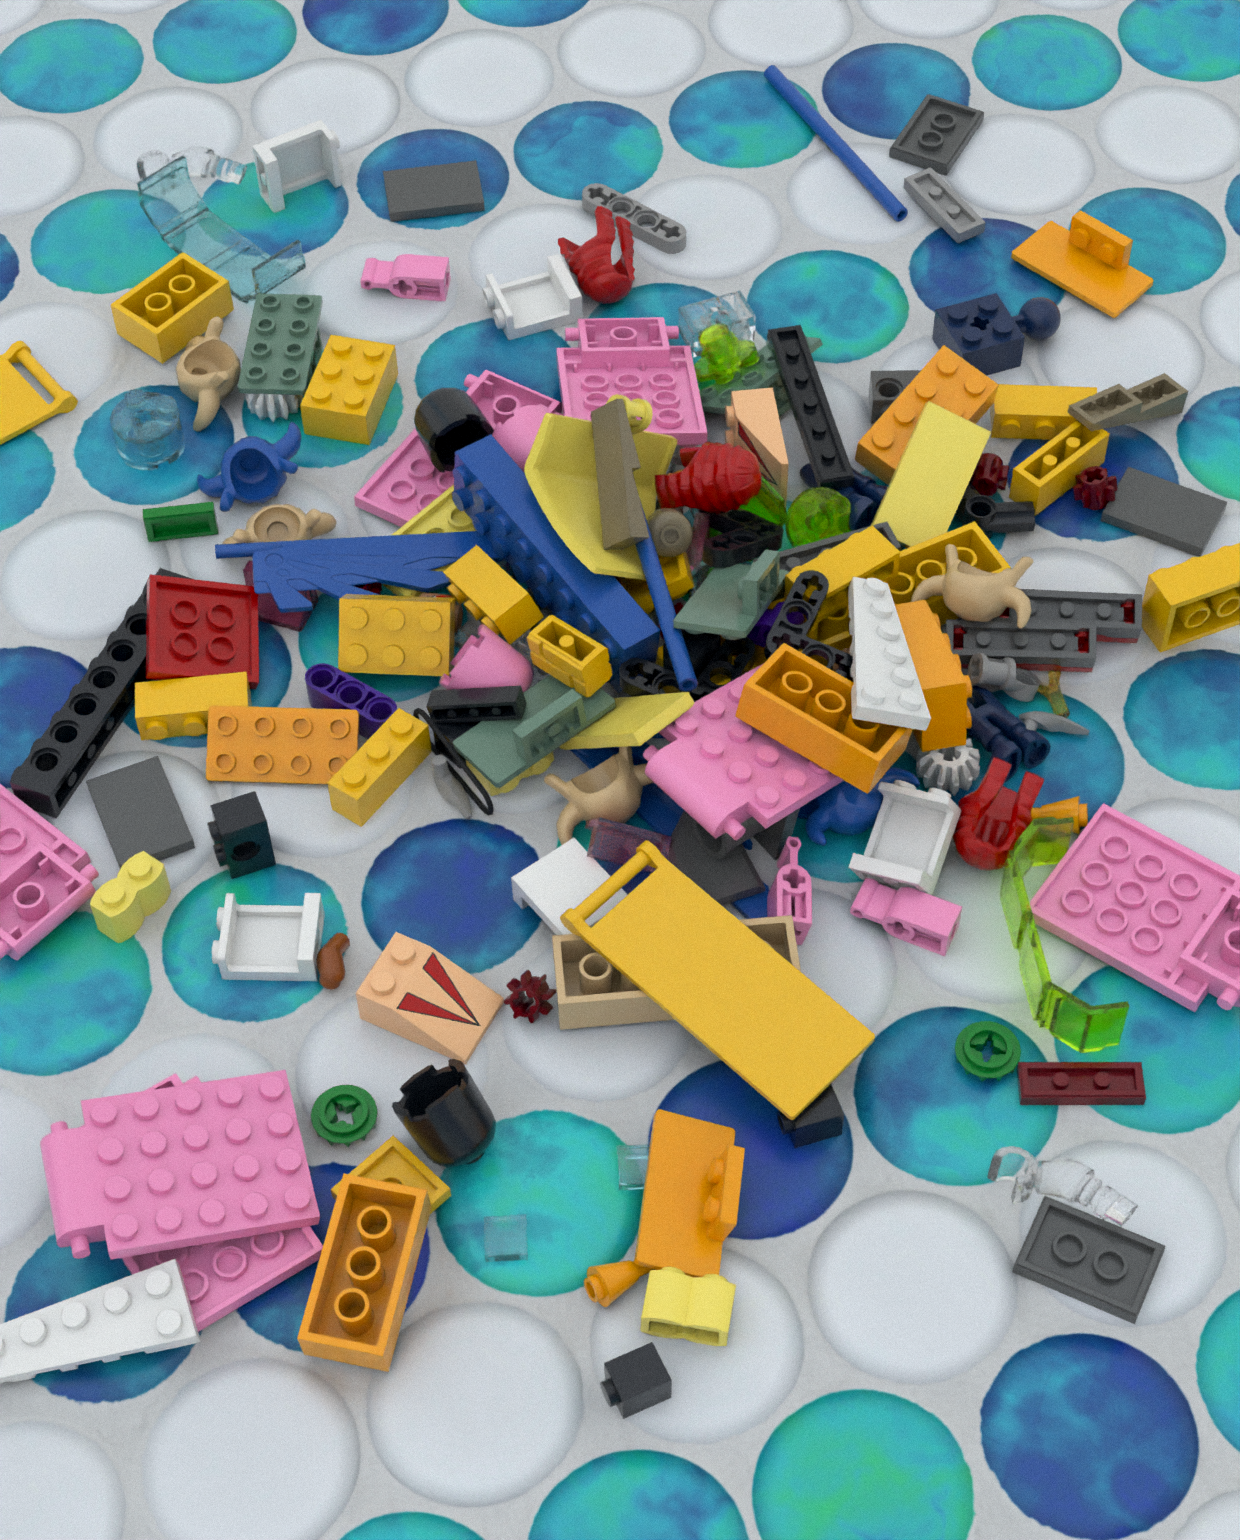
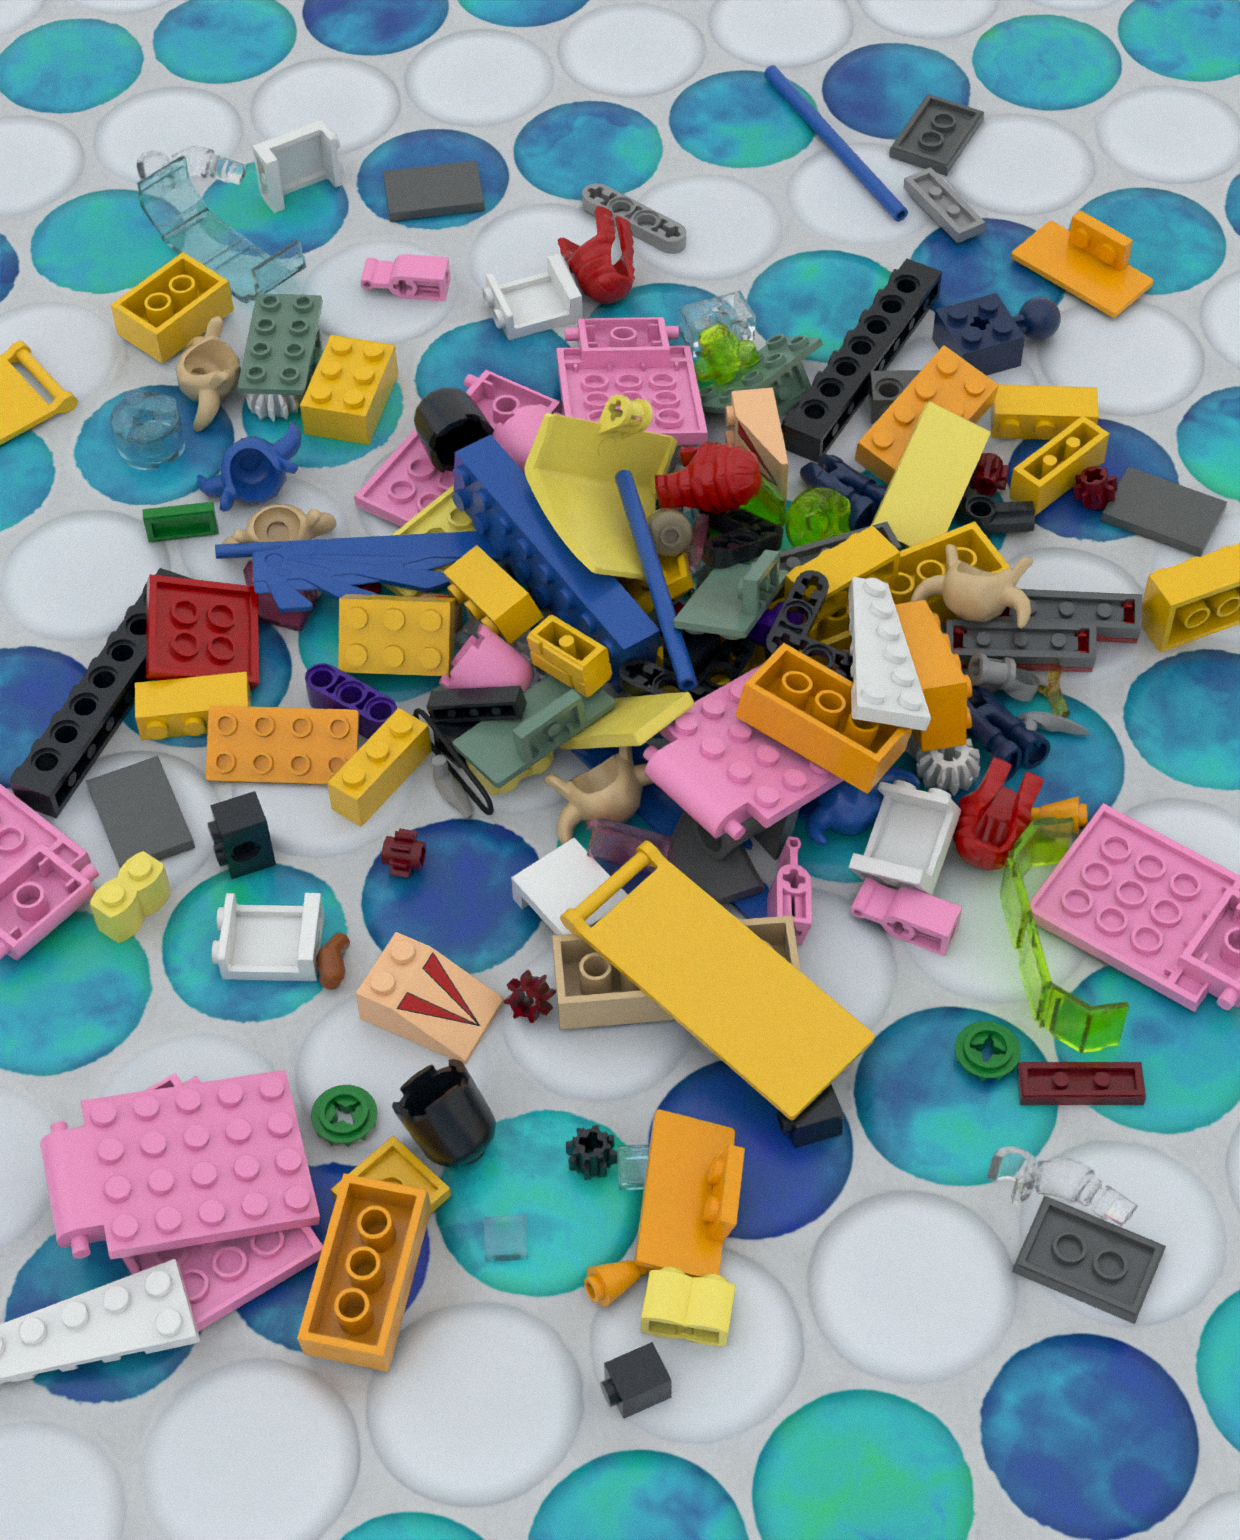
dark tan slope [591,399,650,550] -> none
black tile [767,325,855,491] -> none
dark tan slope [1068,373,1188,431] -> none
none -> dark red gear [381,828,426,878]
none -> black gear [566,1125,617,1180]
none -> black brick [781,258,942,463]

